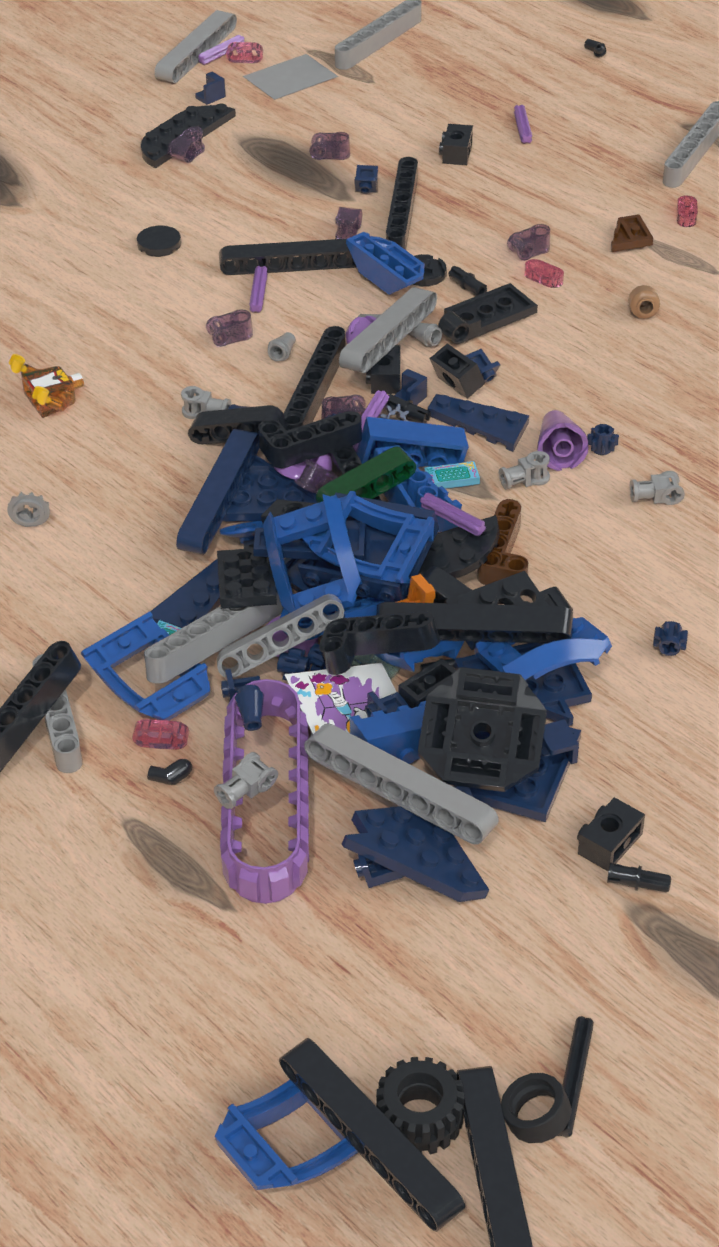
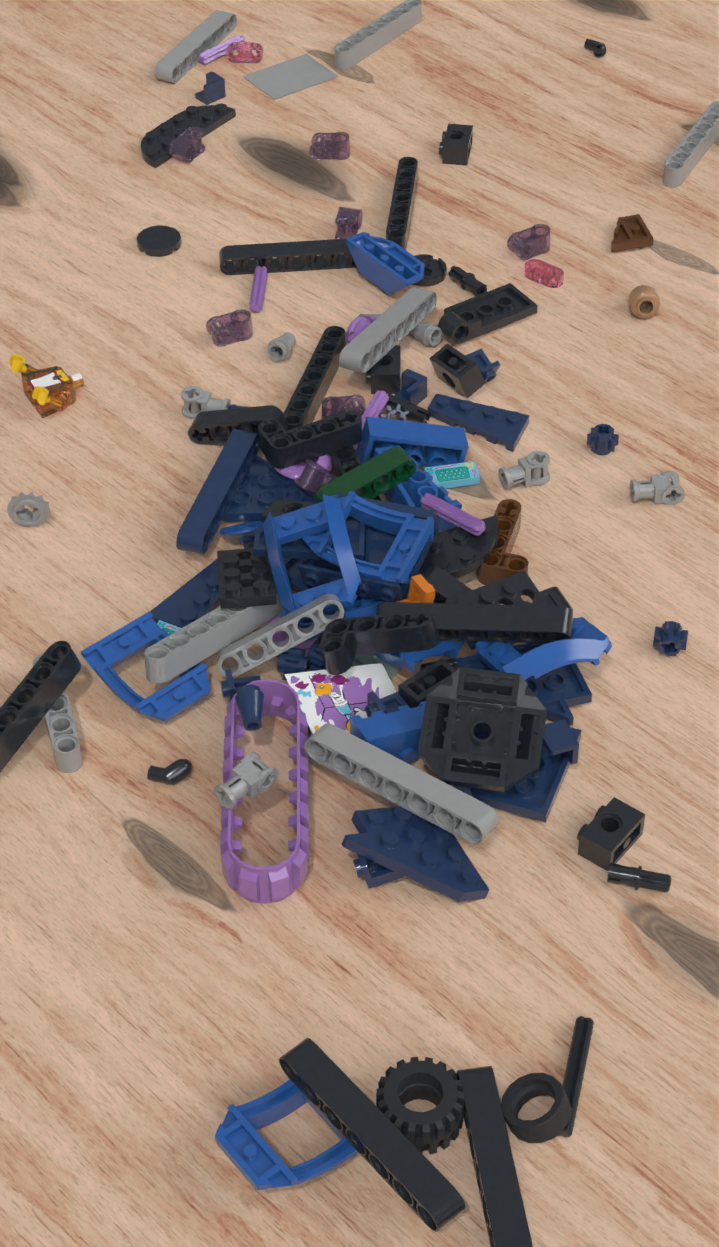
clear pink beam [132,719,190,750] -> none
dark blue bracket [354,165,378,194] -> none
medium lavender axle [514,105,532,143] -> none
medium lavender cone [537,410,588,471] -> none
clear pink beam [677,195,698,227] -> none

